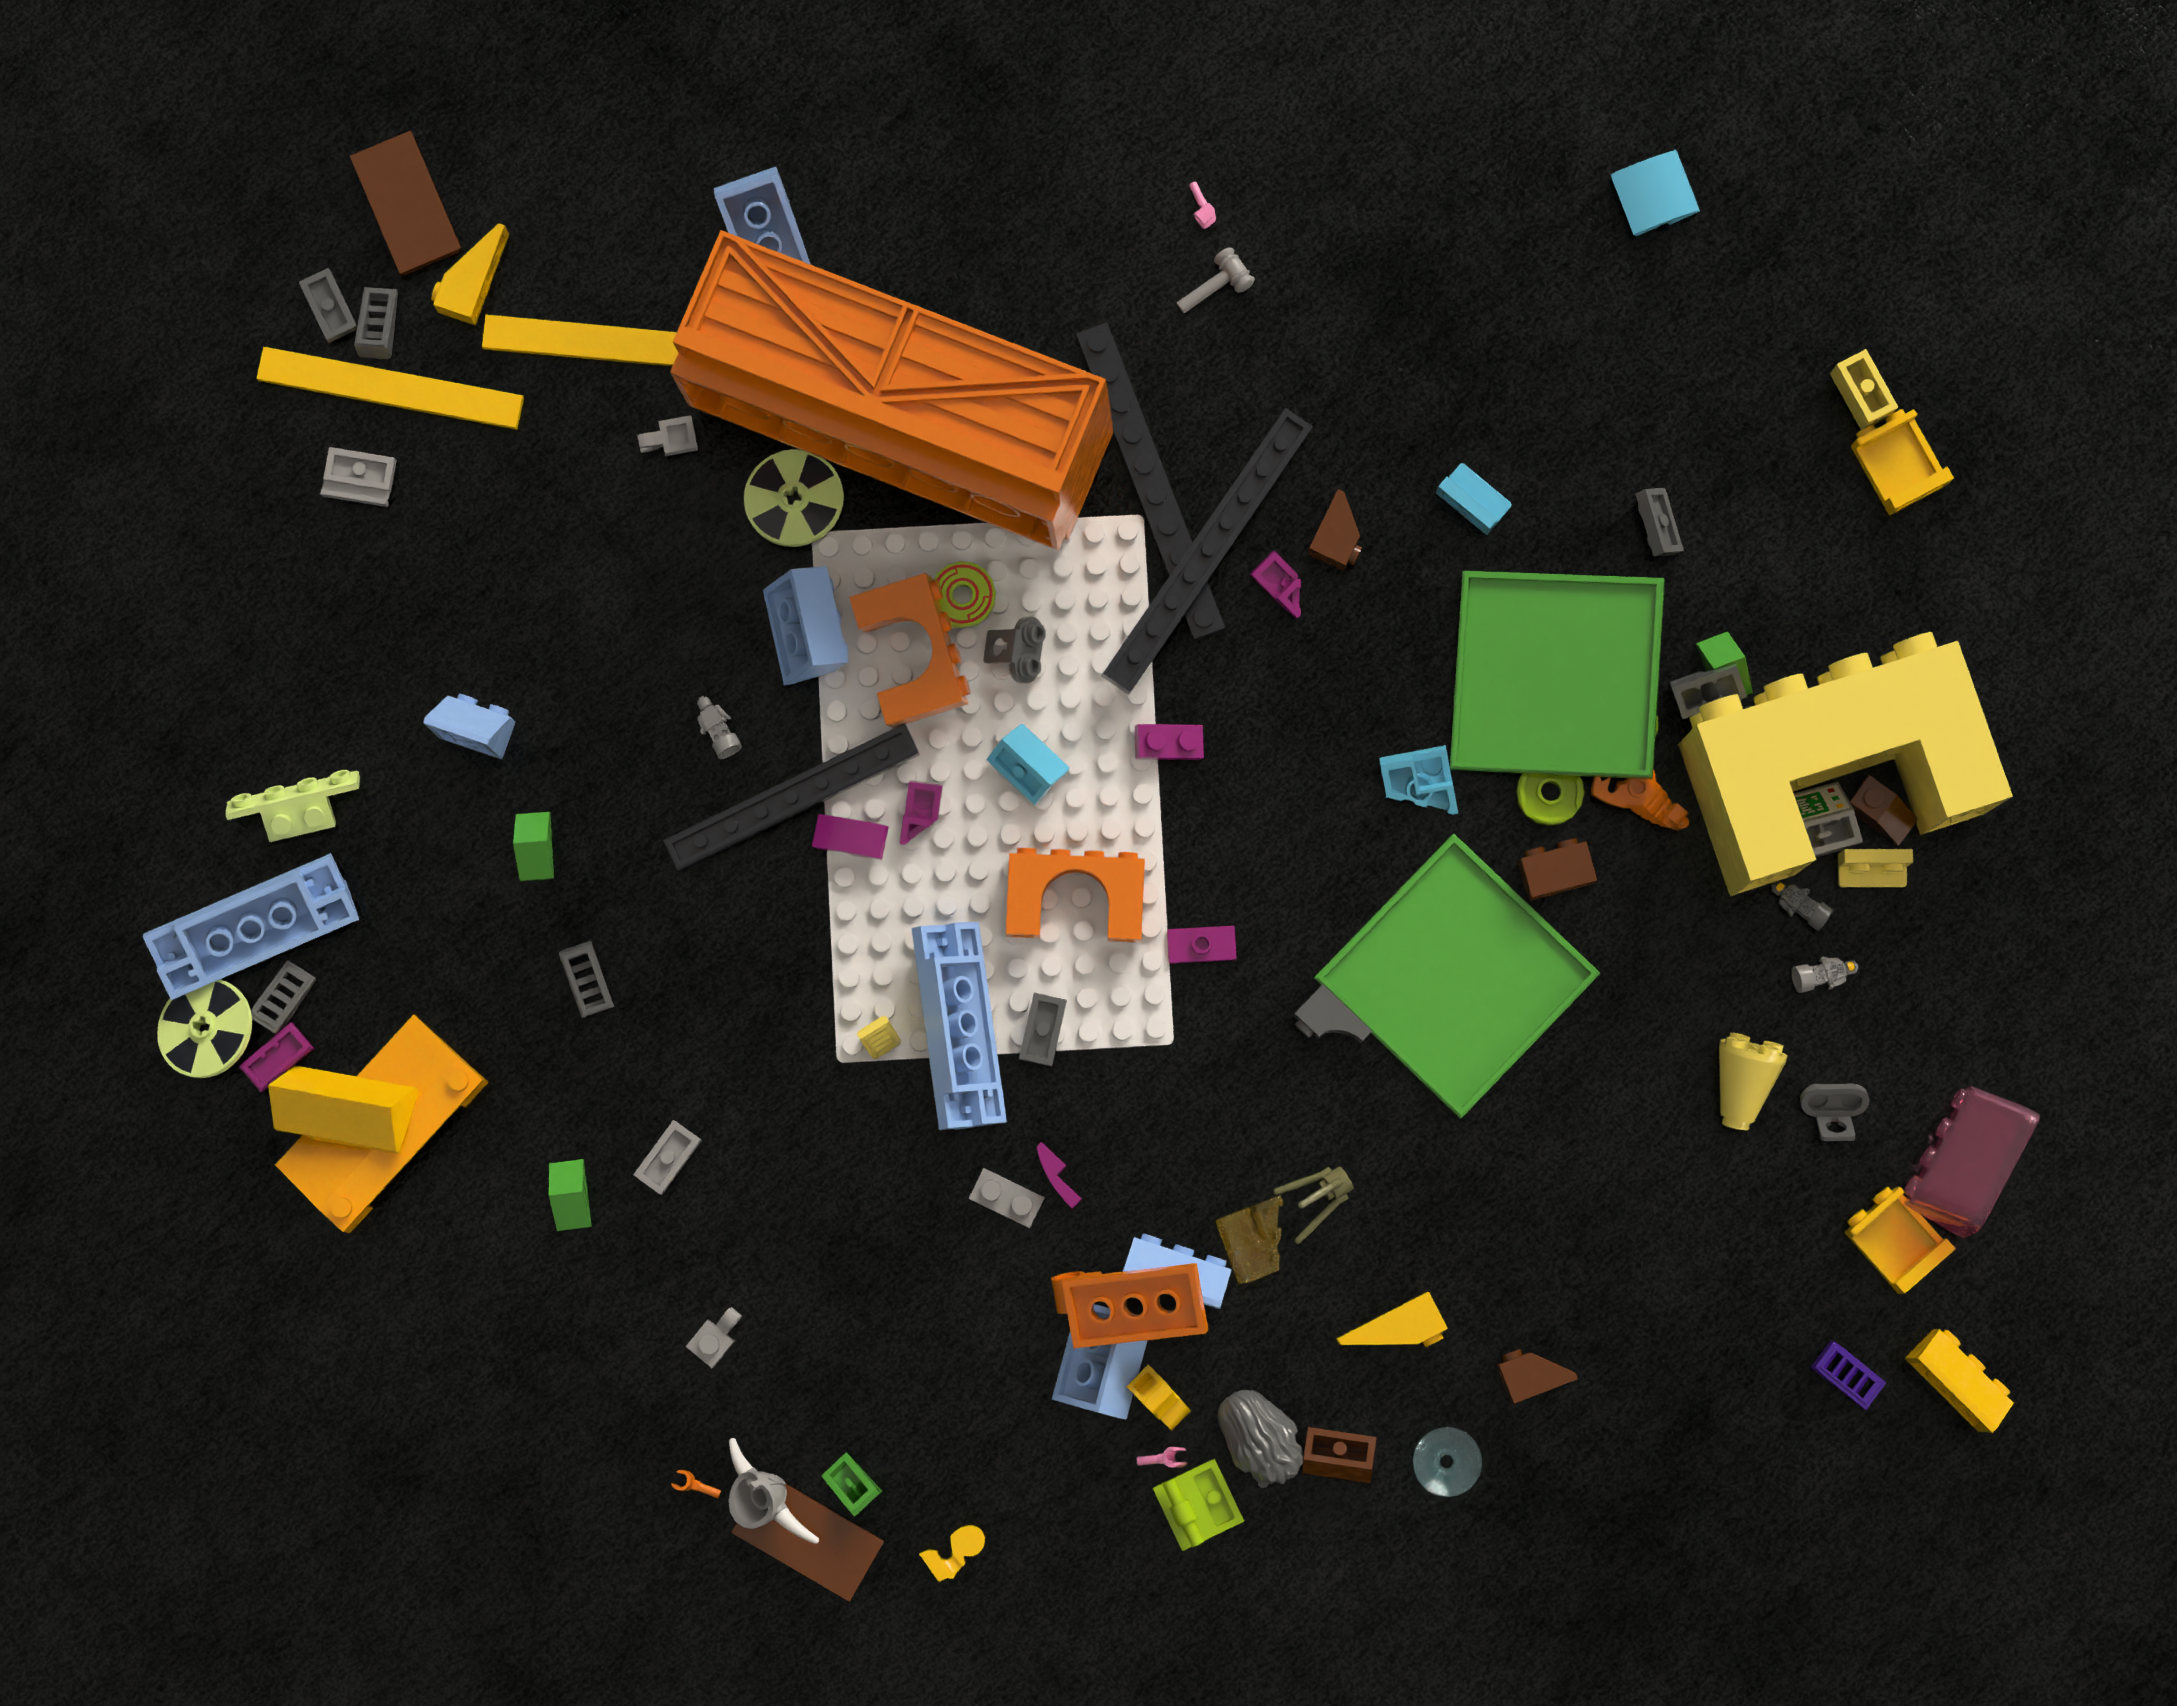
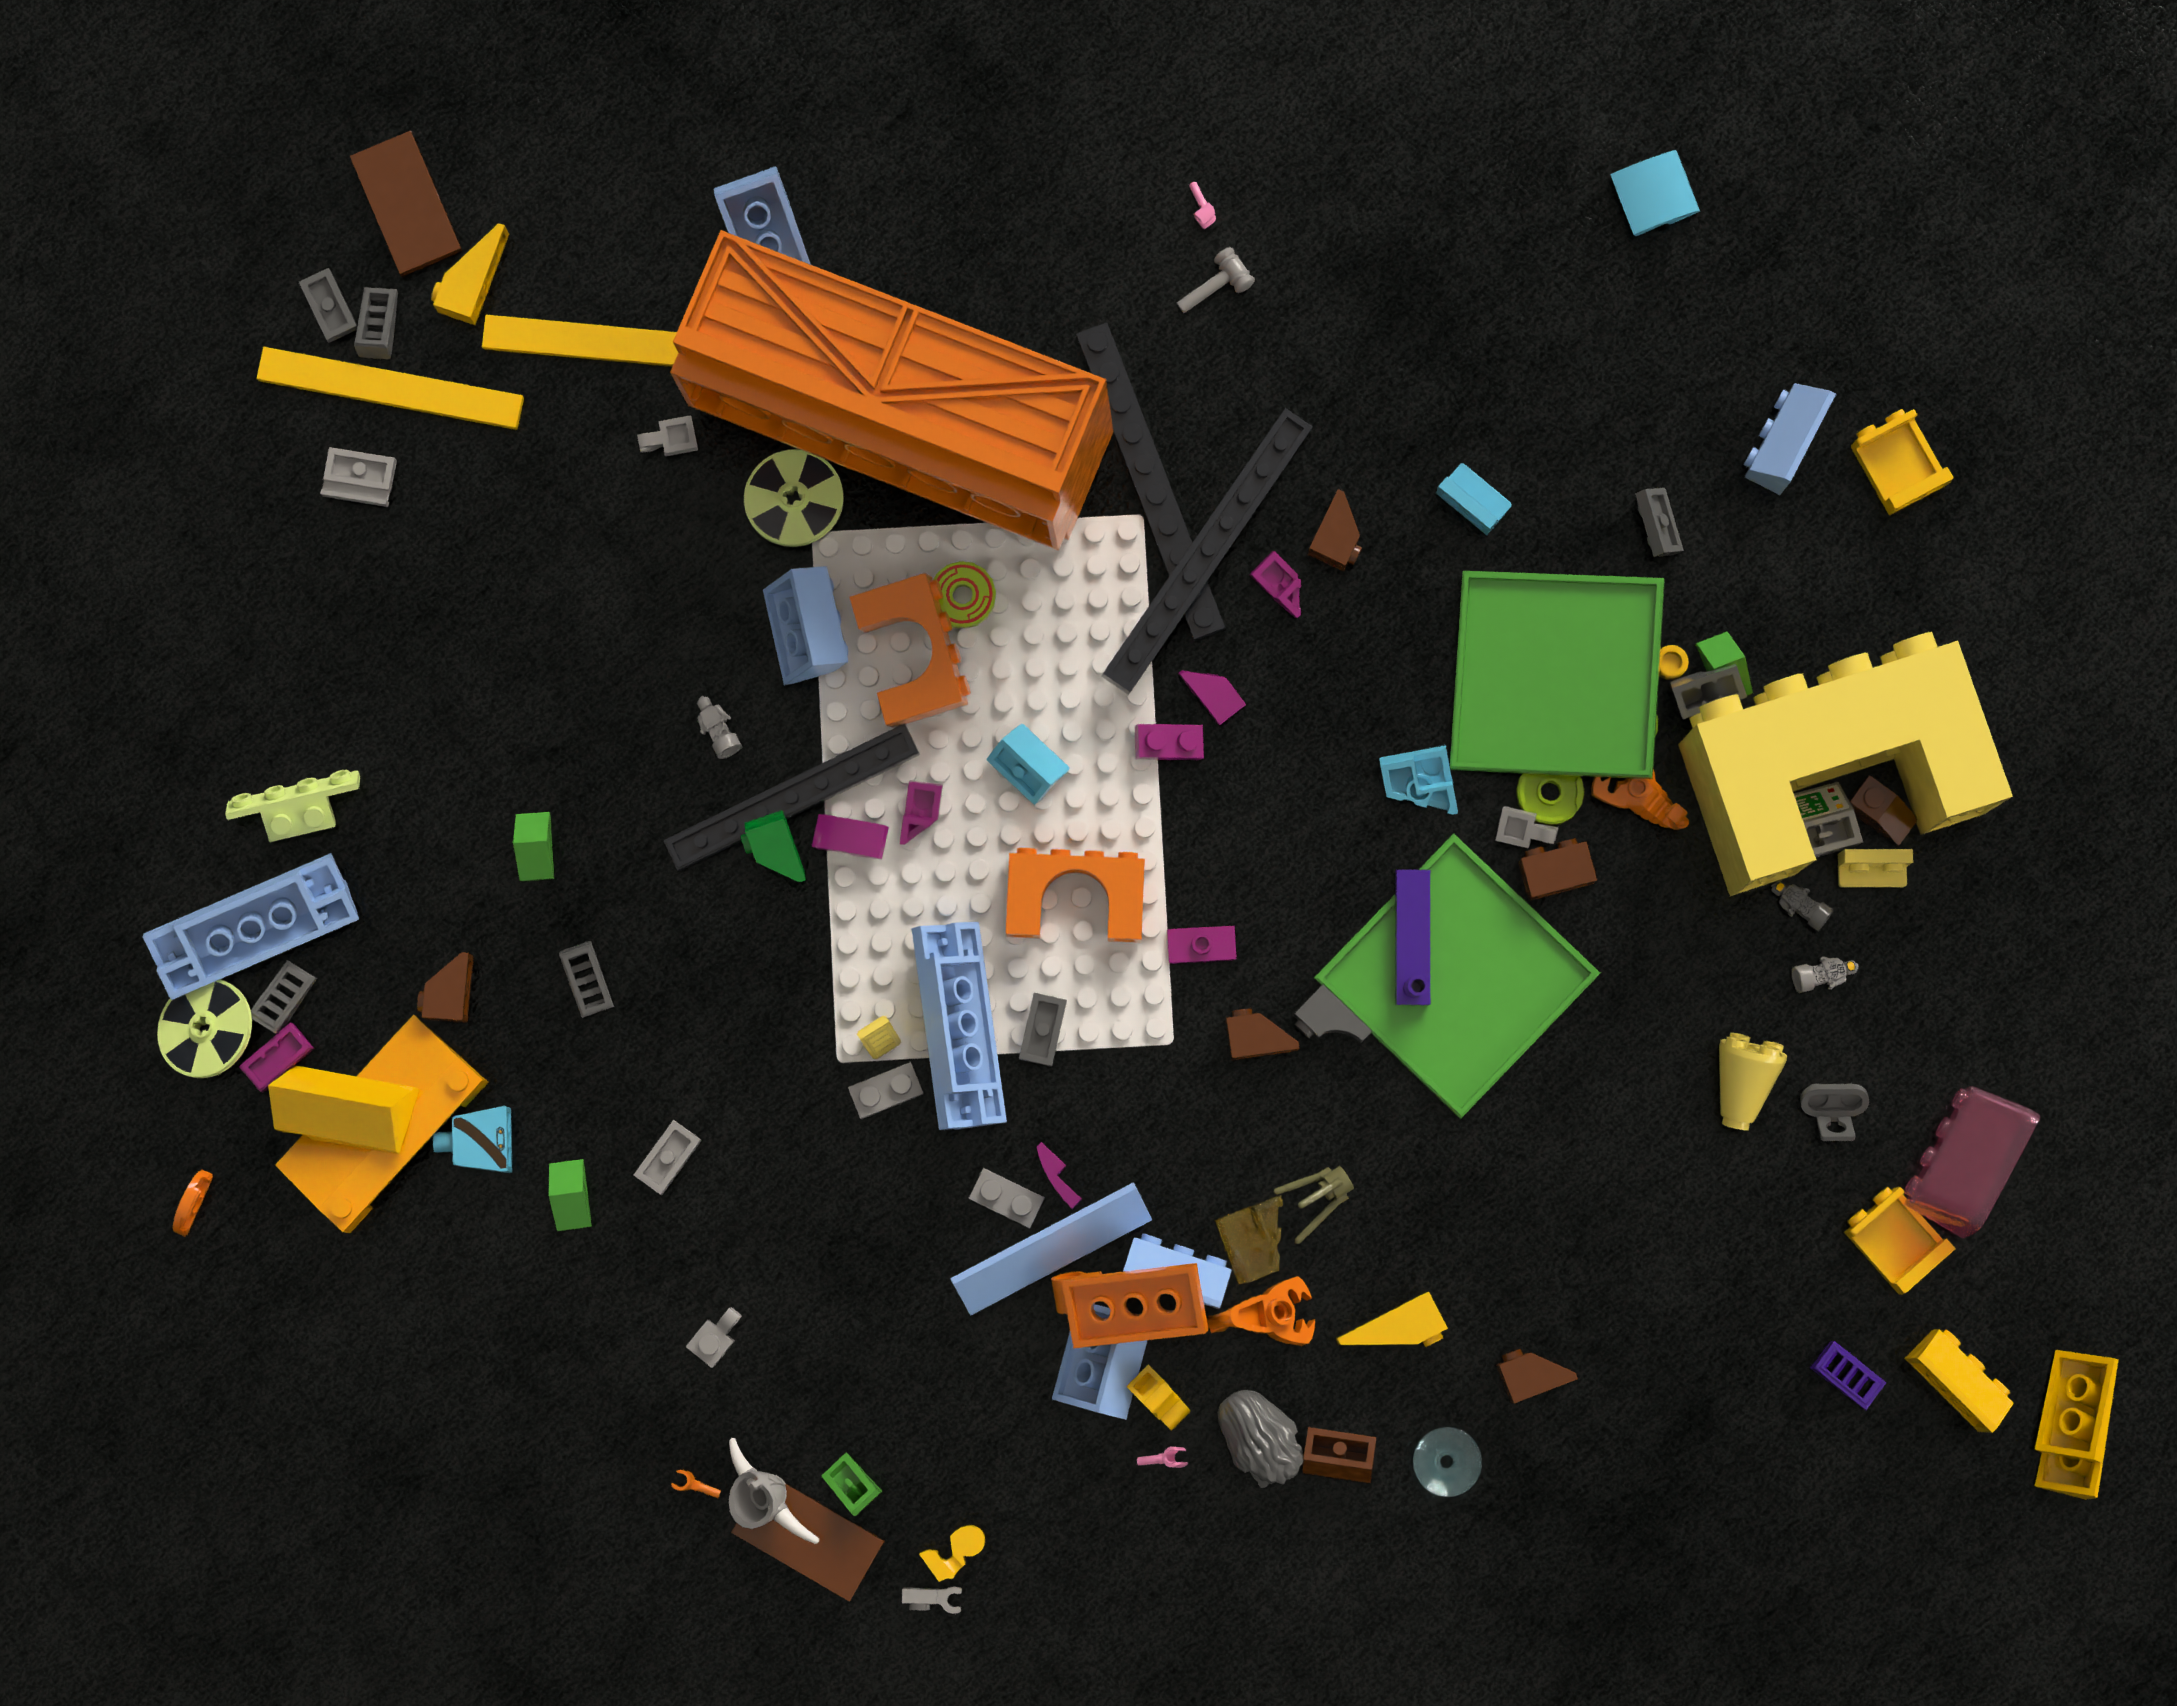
light blue slope [423,694,515,759] -> none
dark grey bracket [983,617,1046,683] -> none
lime plate [1153,1459,1244,1551] -> none
light yellow brick [1830,349,1898,430] -> none
none -> orange tile [173,1170,213,1237]
none -> reddish brown slope [417,952,473,1023]
none -> medium azure torso [433,1106,512,1173]
none -> green slope [741,810,806,882]
none -> light grey plate [848,1062,924,1119]
none -> light grey plate [902,1586,962,1614]
none -> light blue slope [950,1182,1152,1316]
none -> magenta slope [1178,670,1246,725]
none -> orange animal [1207,1276,1315,1346]
none -> reddish brown slope [1225,1008,1299,1060]
none -> dark purple piece [1395,870,1431,1005]
none -> light grey plate [1496,806,1558,848]
none -> yellow tile [1659,645,1689,680]
none -> light blue slope [1744,383,1836,495]
none -> yellow slope [2035,1350,2118,1500]

